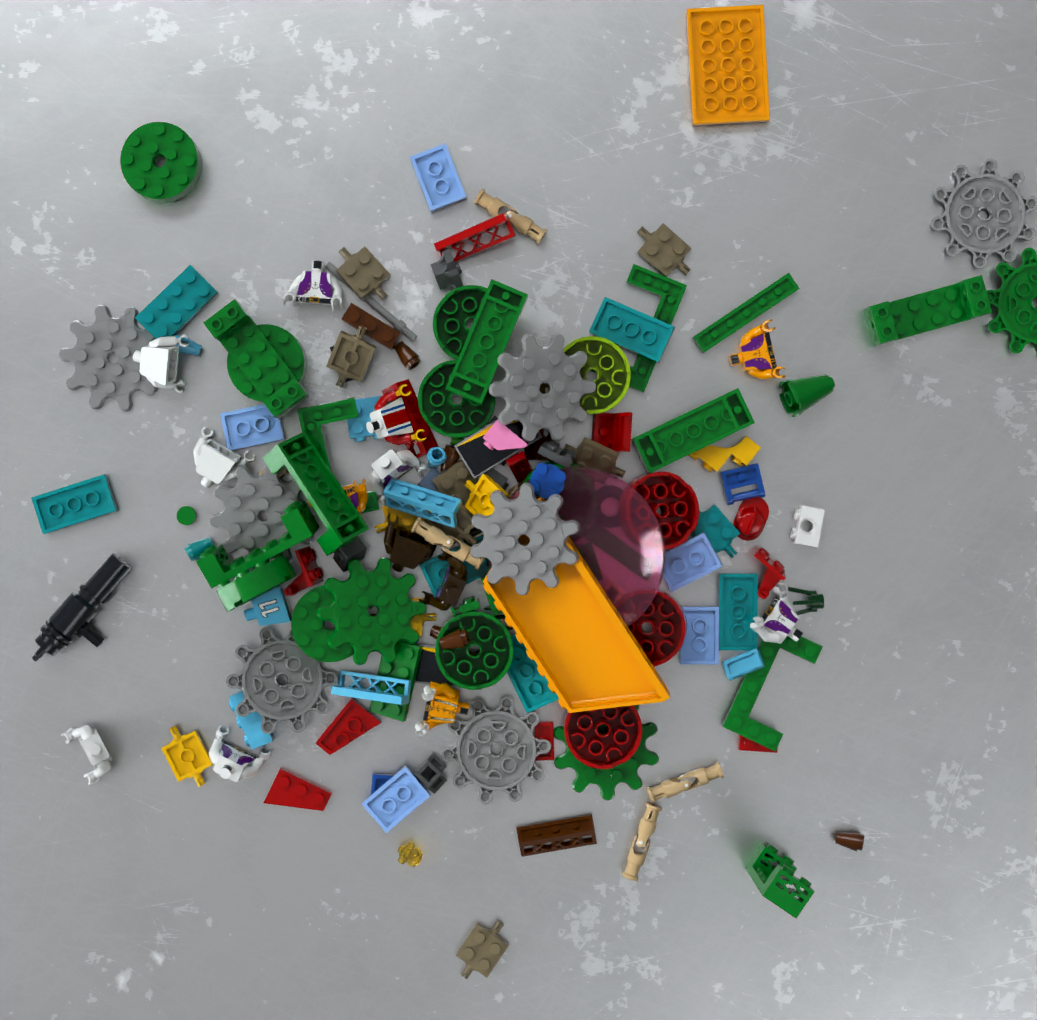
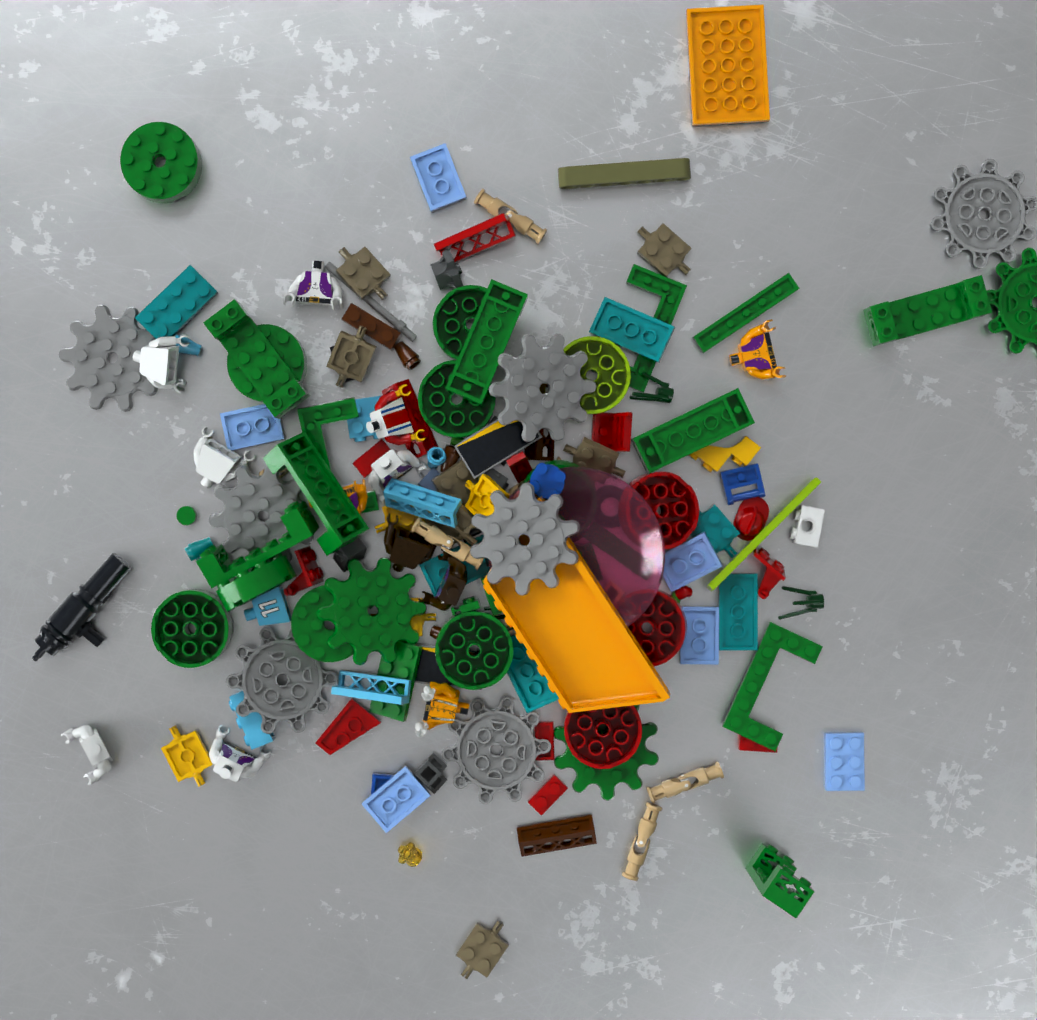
teal plate [31,474,118,534] -> none
red wing [264,768,333,811] -> none
reddish brown cone [439,628,470,649] -> none
bright pink slope [483,419,528,451] -> none
dark grey plate [538,440,576,467] -> none
medium azure tile [722,648,765,681] -> none
white torso [750,583,803,644] -> none
green cone [779,374,835,417] -> none
reddish brown cone [835,832,864,852] -> none
none -> green brick [151,589,233,668]
none -> red tile [352,439,391,478]
none -> red plate [528,774,568,816]
none -> olive beam [558,158,691,189]
none -> dark green plant [629,372,674,403]
none -> red arm [672,586,693,604]
none -> lime tile [707,477,821,592]
none -> light blue plate [824,732,865,791]

